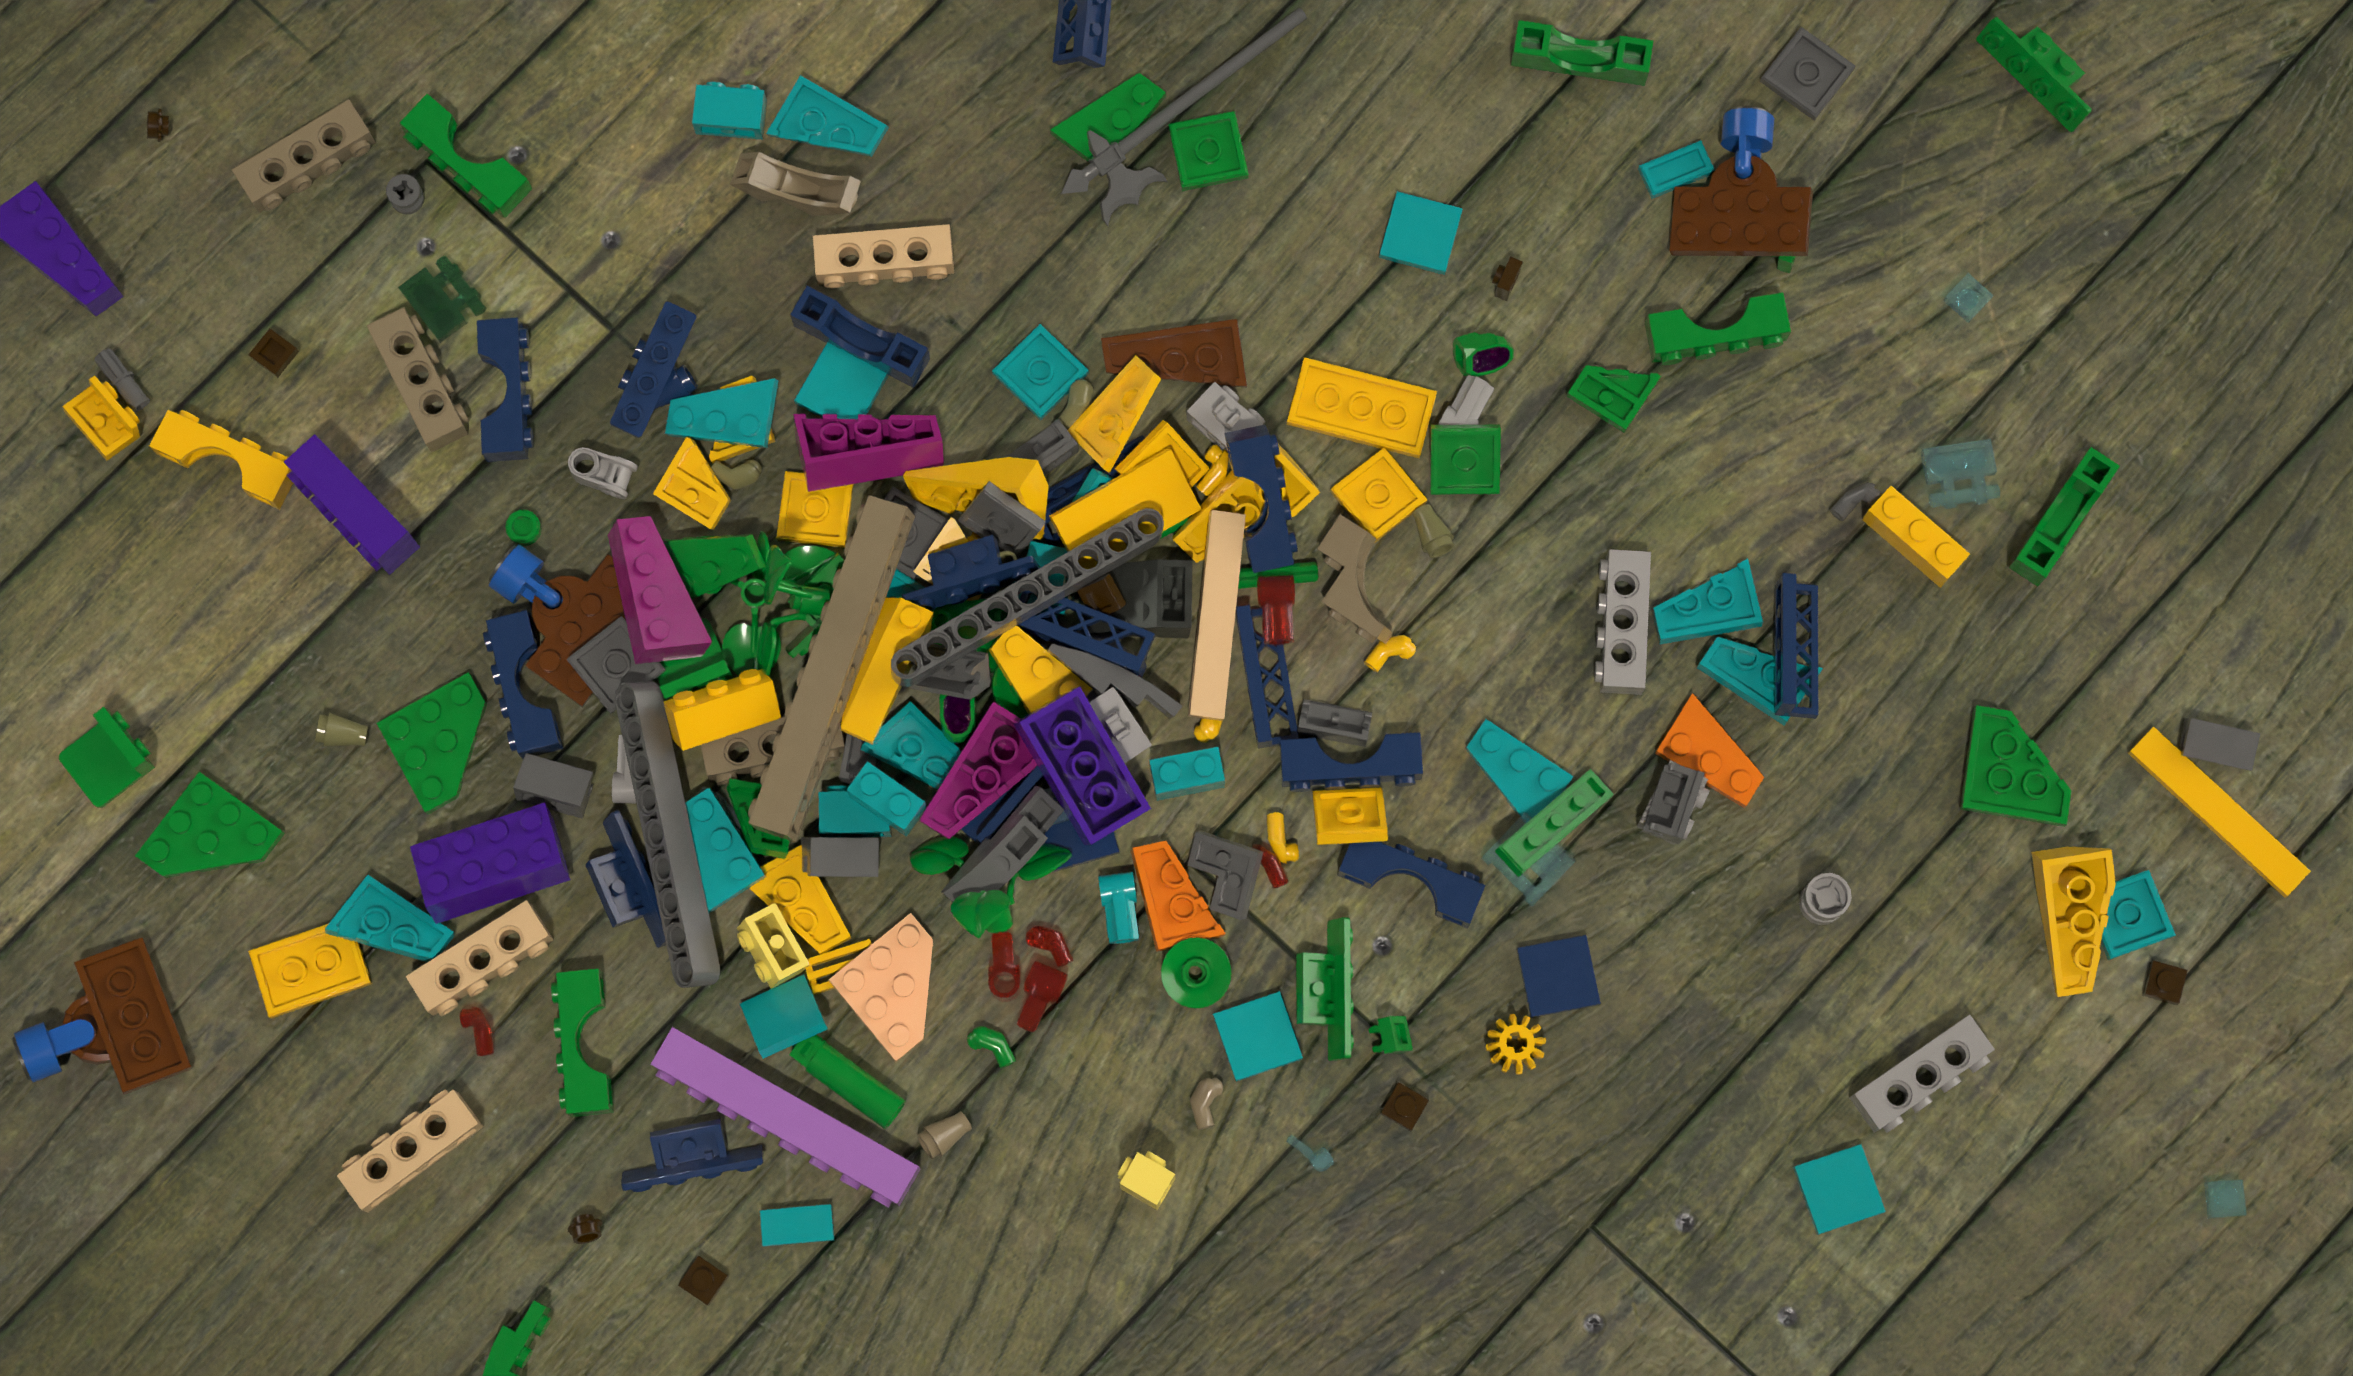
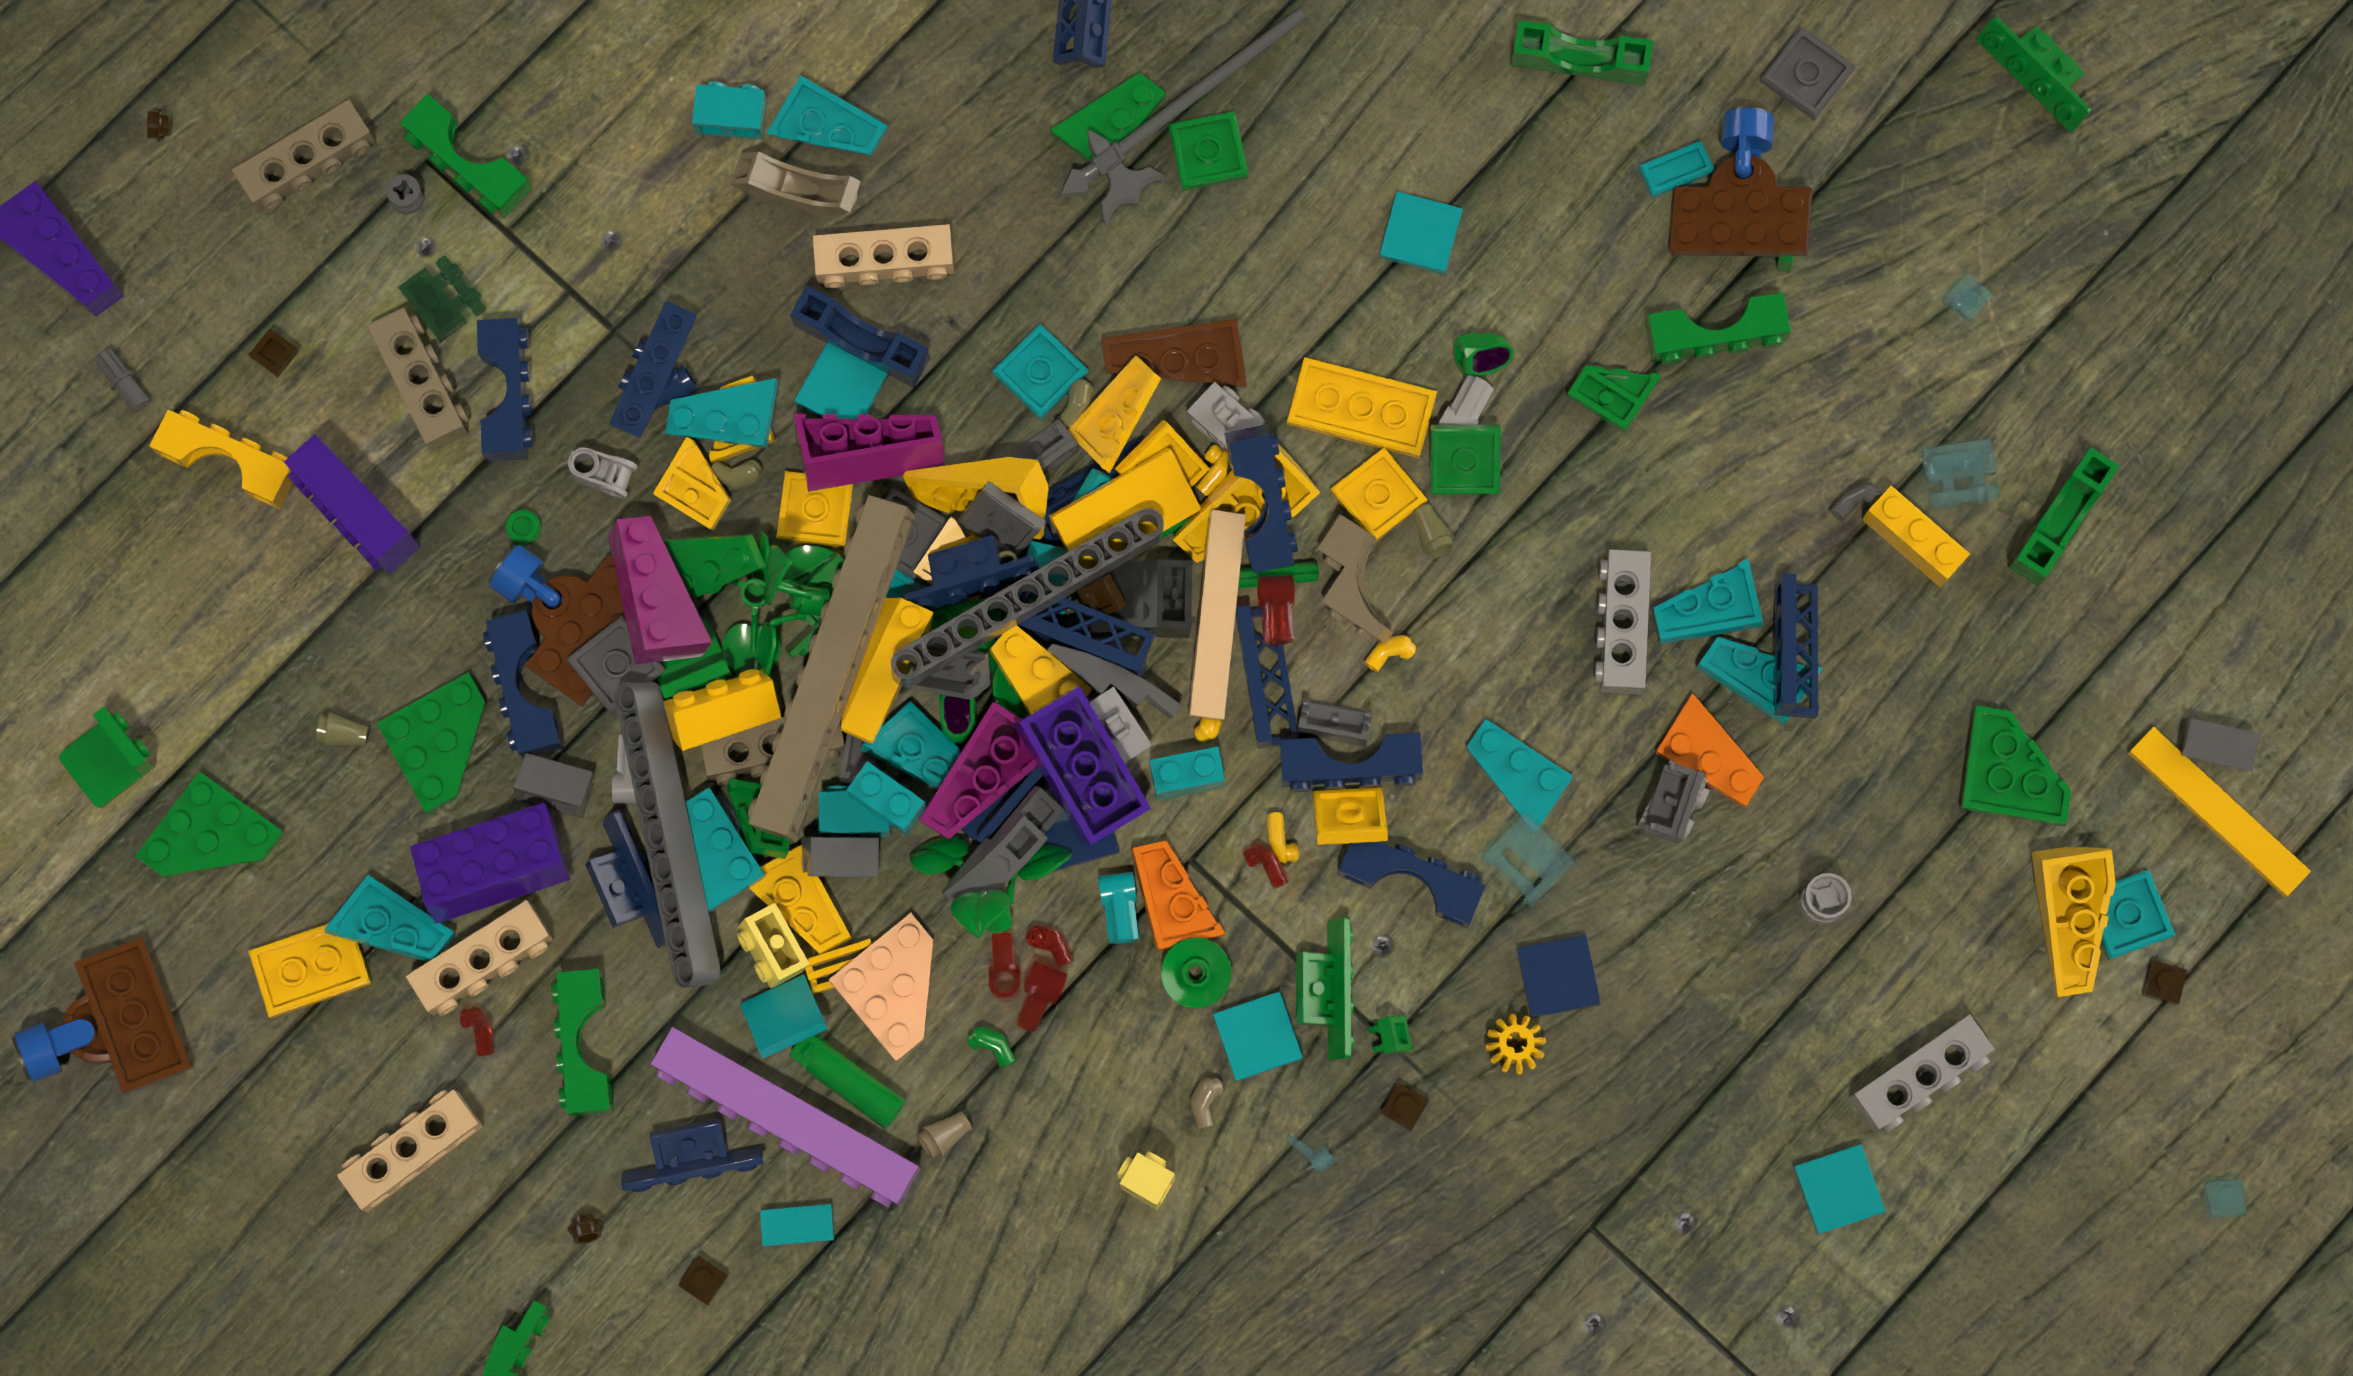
yellow bracket [62,375,140,461] -> none
dark grey plate [1187,831,1263,920] -> none
dark brown plate [1492,256,1523,301] -> none
green tile [1494,769,1614,878] -> none

